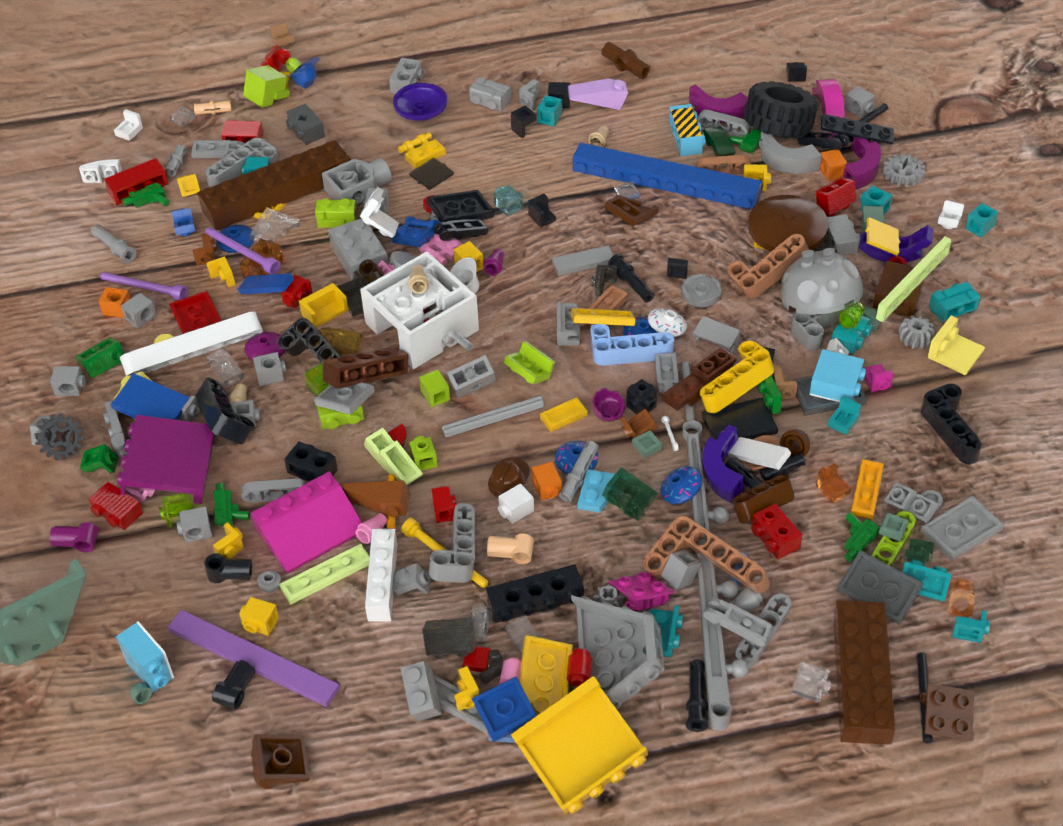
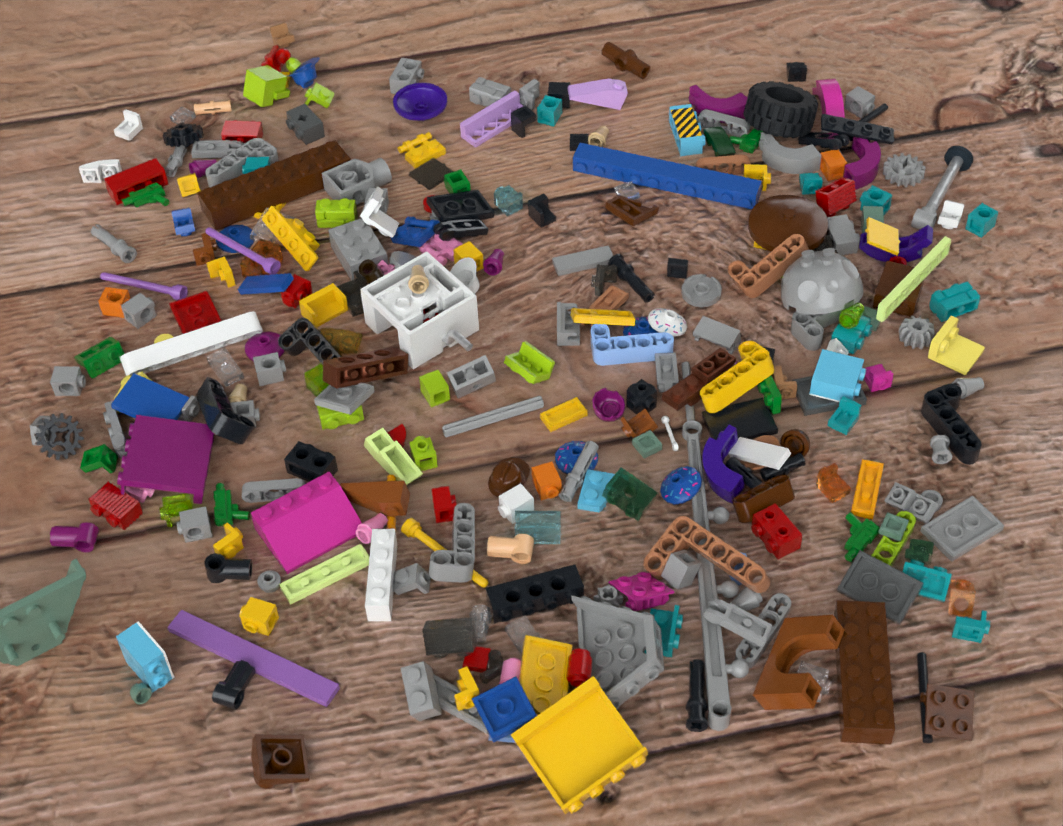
none -> black gear [163,123,204,147]
none -> magenta cone [189,159,217,178]
none -> yellow bracket [262,206,320,271]
none -> lime bracket [304,83,335,108]
none -> green brick [444,169,471,194]
none -> lavender fence [460,90,523,148]
none -> clear light blue hinge [515,511,561,544]
none -> black tile [570,134,588,151]
none -> dark orange arch [753,614,845,710]
none -> teal bracket [799,173,823,195]
none -> piece [911,145,974,230]
none -> light grey bush [930,435,952,464]
none -> light grey cone [951,377,984,399]

